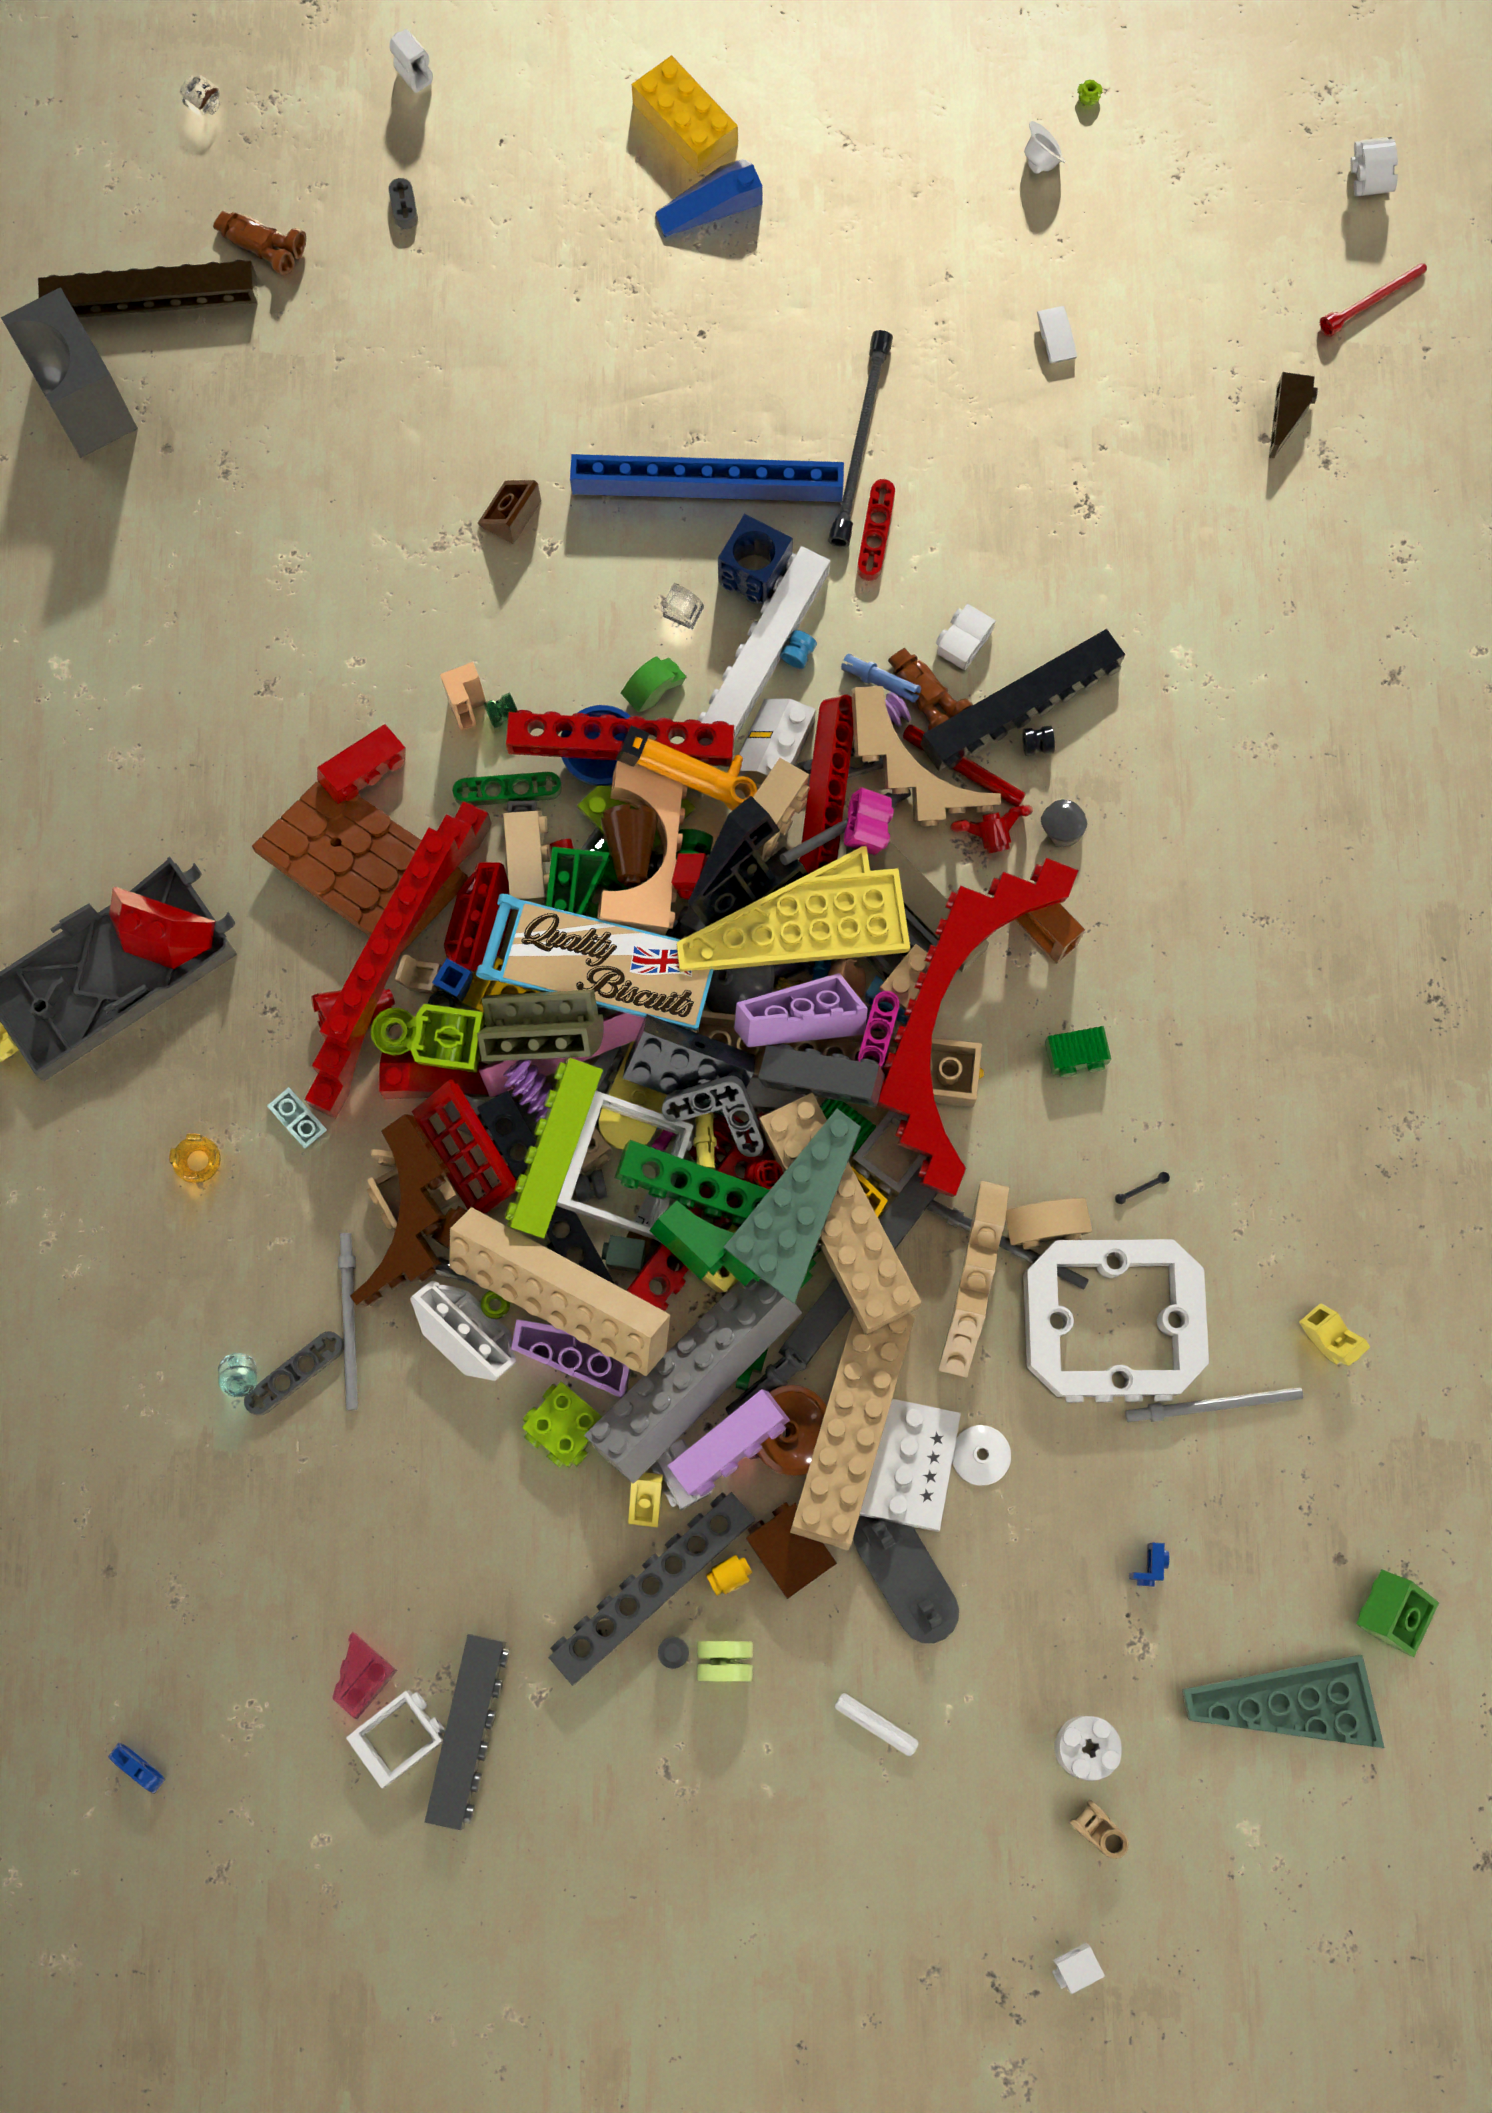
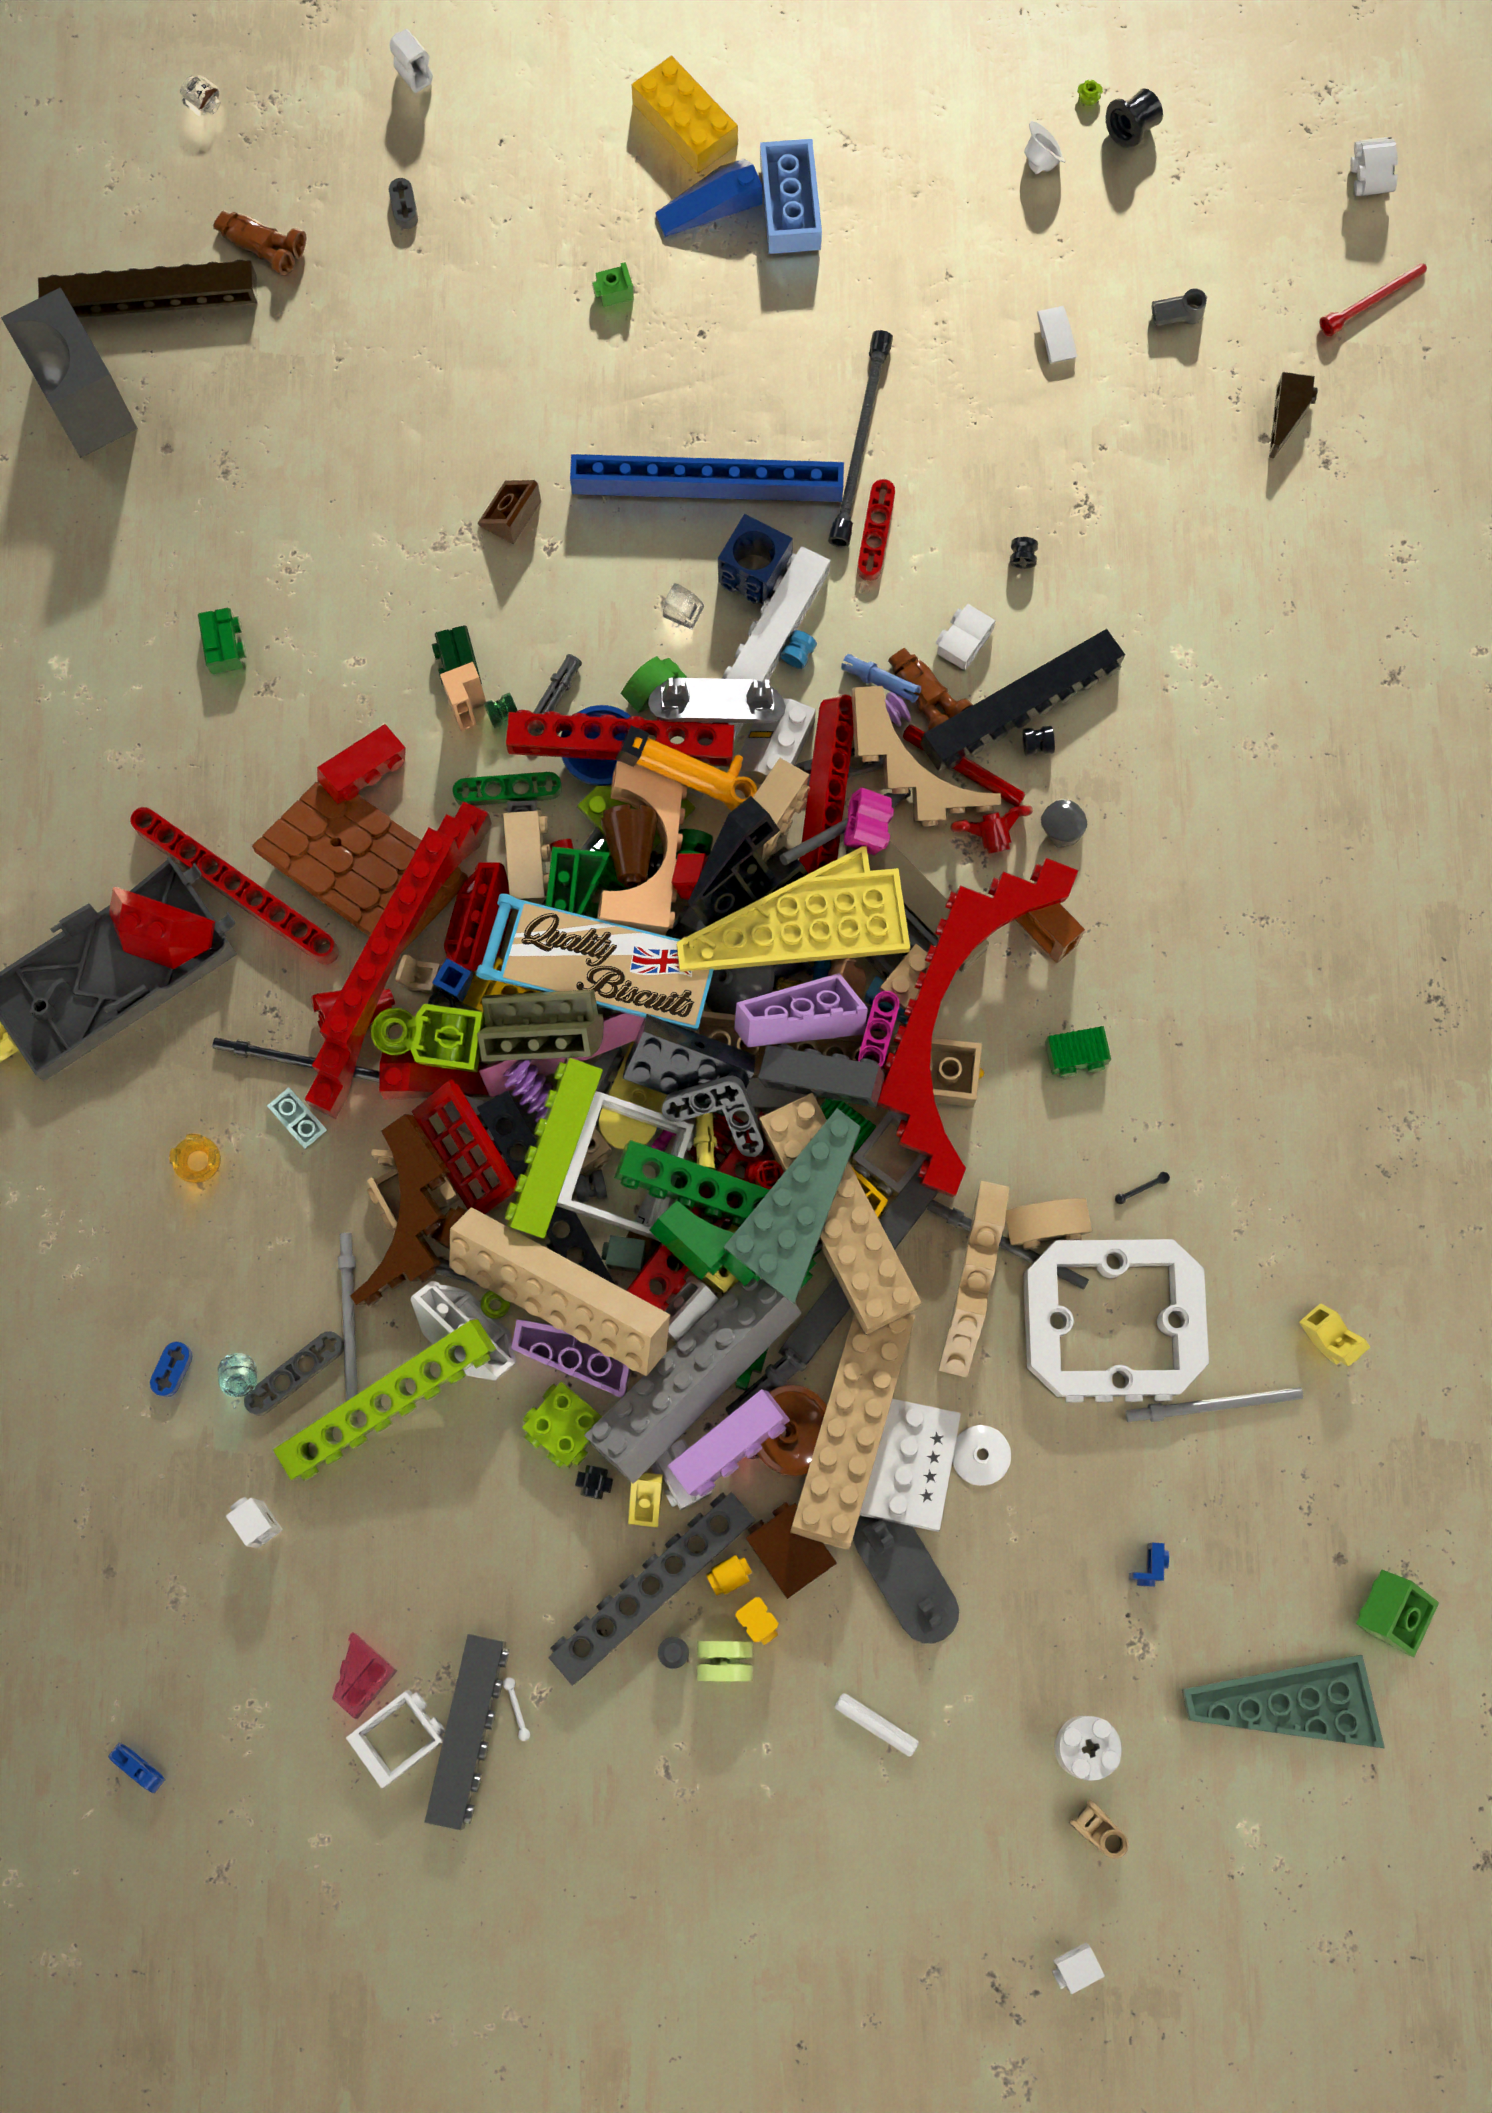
none -> red beam [130,807,339,965]
none -> blue beam [150,1342,193,1397]
none -> green brick [198,608,247,674]
none -> black bar [213,1037,379,1082]
none -> white brick [226,1497,283,1548]
none -> lime brick [273,1319,497,1481]
none -> dark green brick [432,625,482,685]
none -> white hinge [503,1677,530,1741]
none -> dark grey pin [533,654,582,733]
none -> black gear [575,1465,613,1500]
none -> bright green brick [592,262,634,307]
none -> piece [648,678,786,724]
none -> white brick [665,1275,719,1343]
none -> yellow brick [735,1597,779,1645]
none -> light blue brick [760,139,822,254]
none -> black wheel [1010,537,1038,569]
none -> black piece [1105,88,1163,147]
none -> dark grey piece [1151,289,1207,326]

